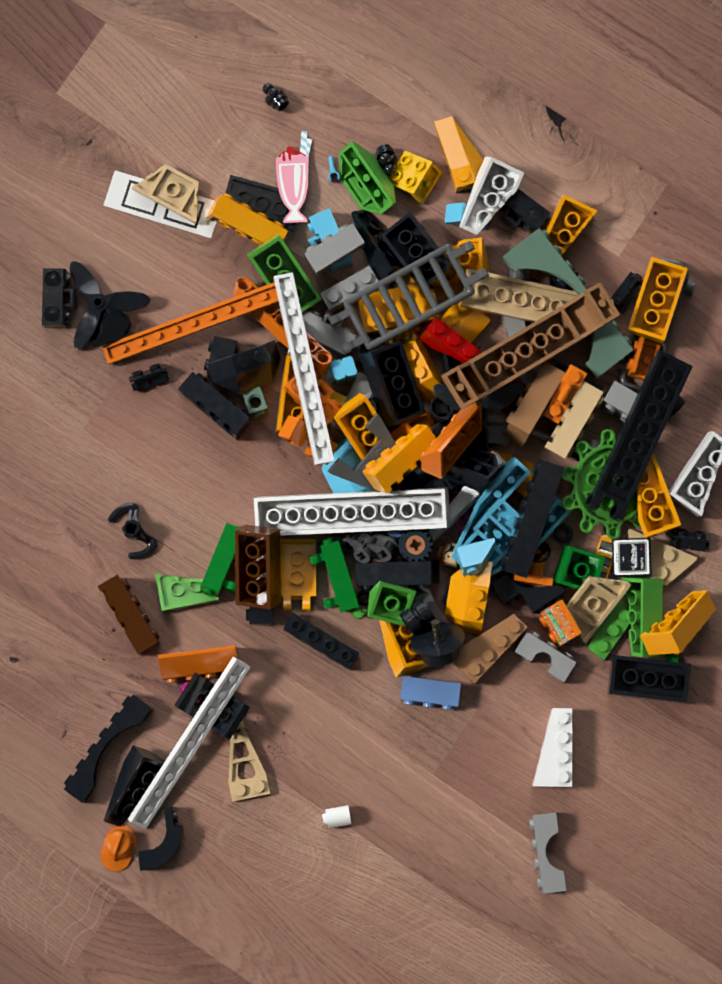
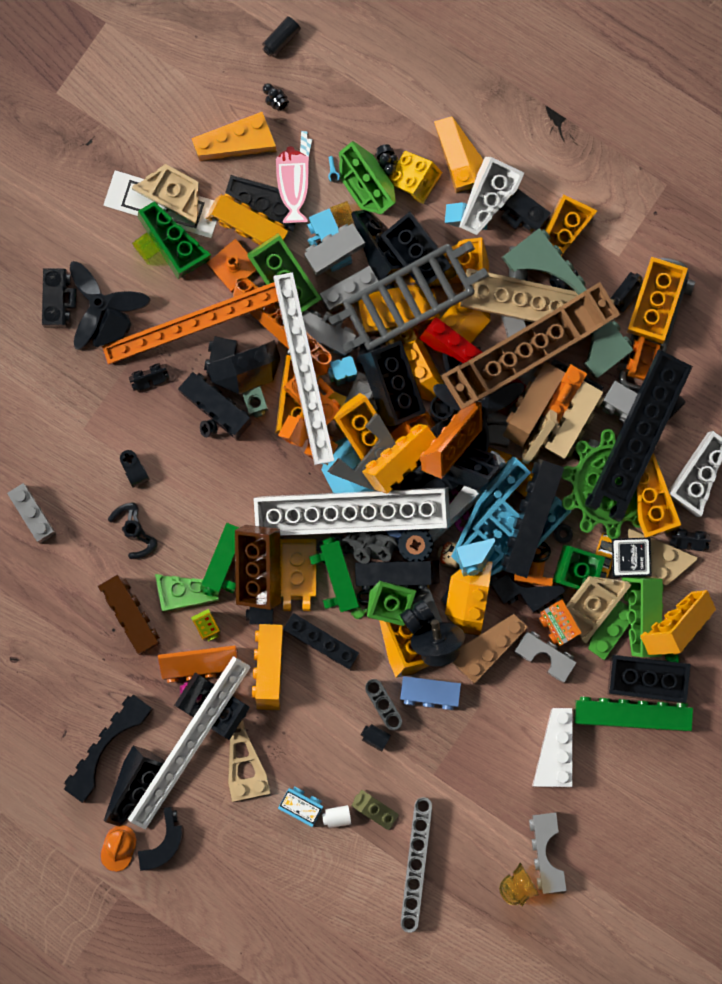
none -> light grey brick [7,483,56,544]
none -> black piece [120,450,150,488]
none -> clear neon green panel [132,232,160,264]
none -> green wedge [137,202,211,279]
none -> light orange wedge [191,112,277,161]
none -> lime slope [191,609,221,642]
none -> black bush [200,419,218,438]
none -> orange tile [207,239,257,293]
none -> light orange wedge [252,624,283,710]
none -> black brick [262,16,301,57]
none -> brick [278,786,324,827]
none -> clear yellow plate [330,201,353,226]
none -> olive bracket [351,790,399,830]
none -> black brick [361,724,391,752]
none -> dark grey beam [365,679,402,731]
none -> light grey beam [401,797,432,933]
none -> clear yellow helmet [499,863,539,906]
none -> tan wing [522,409,558,465]
none -> green brick [574,697,693,732]

